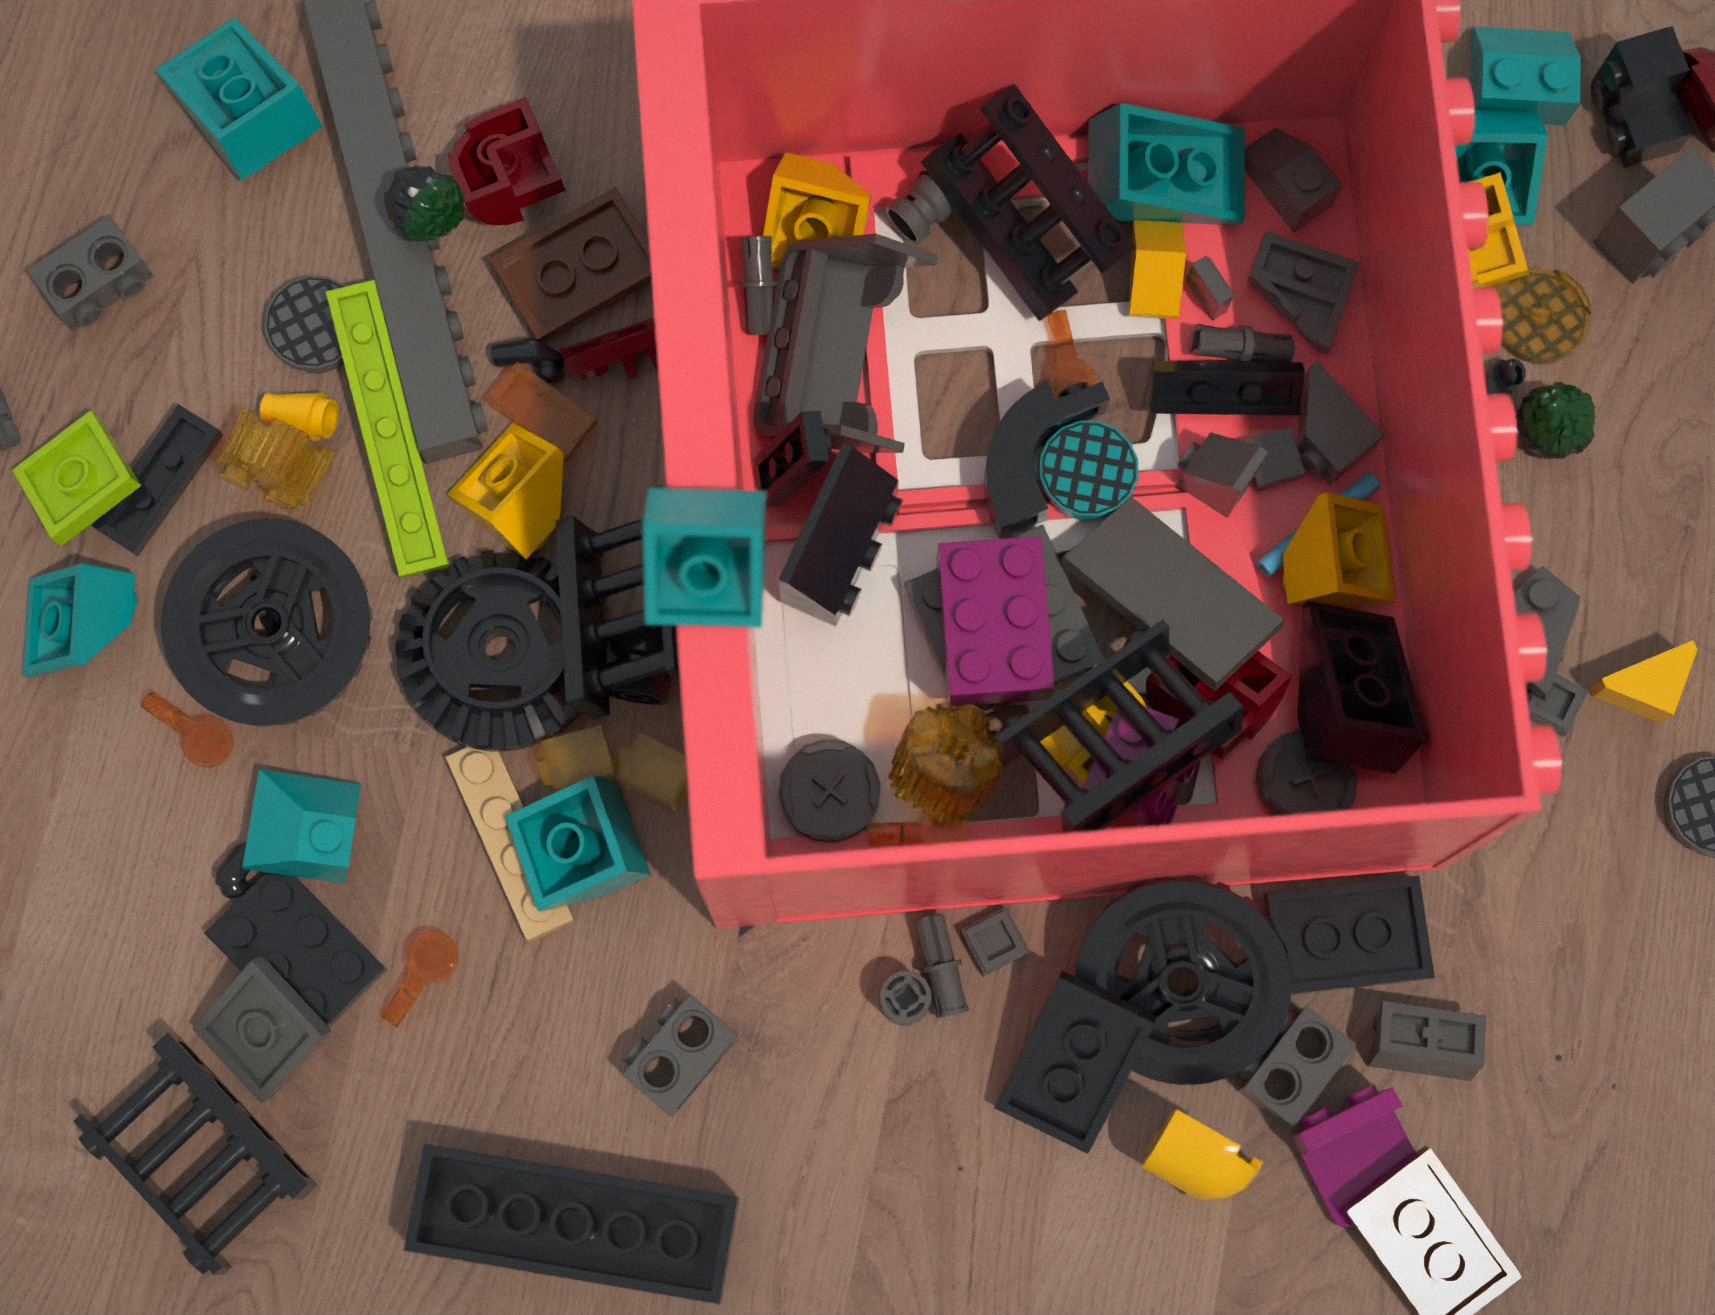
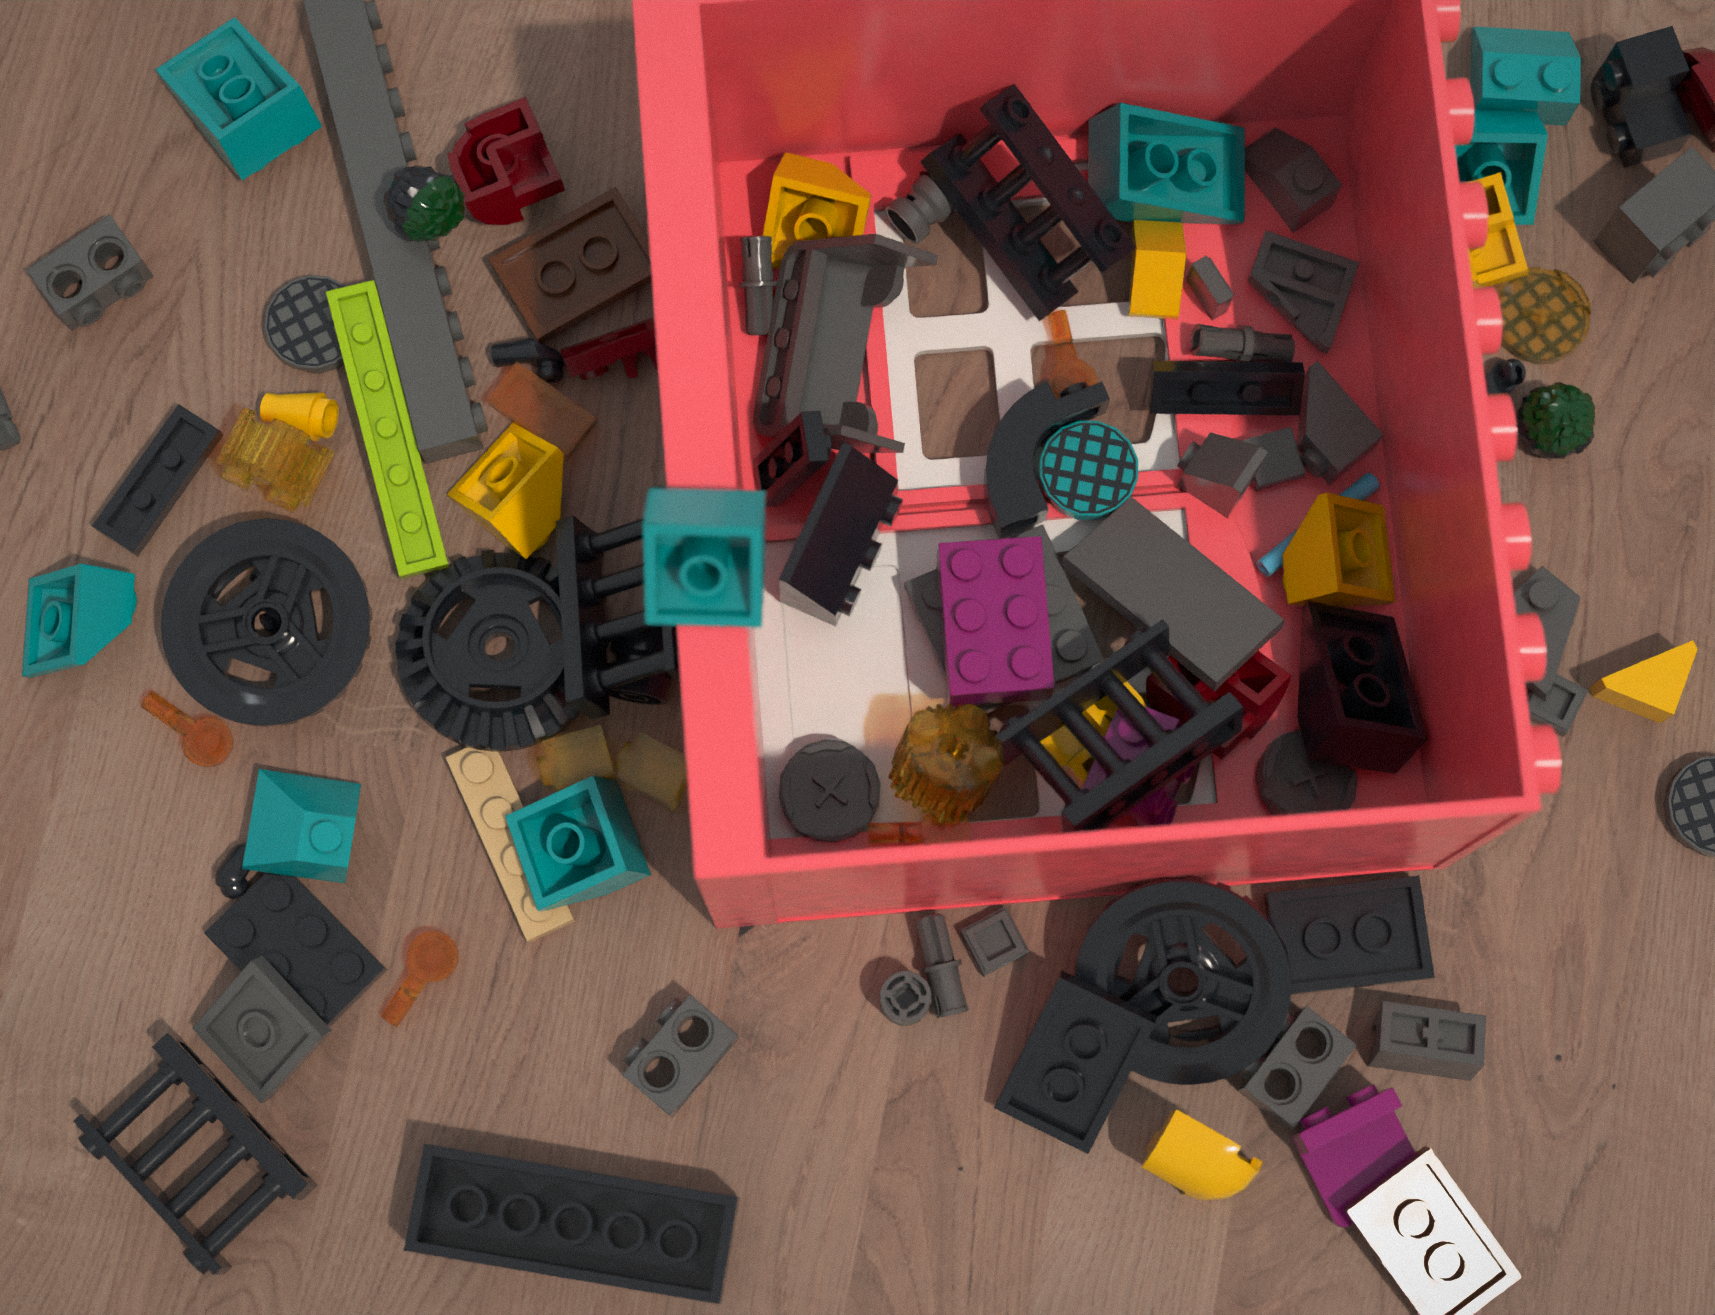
lime plate [12,410,141,546] -> none

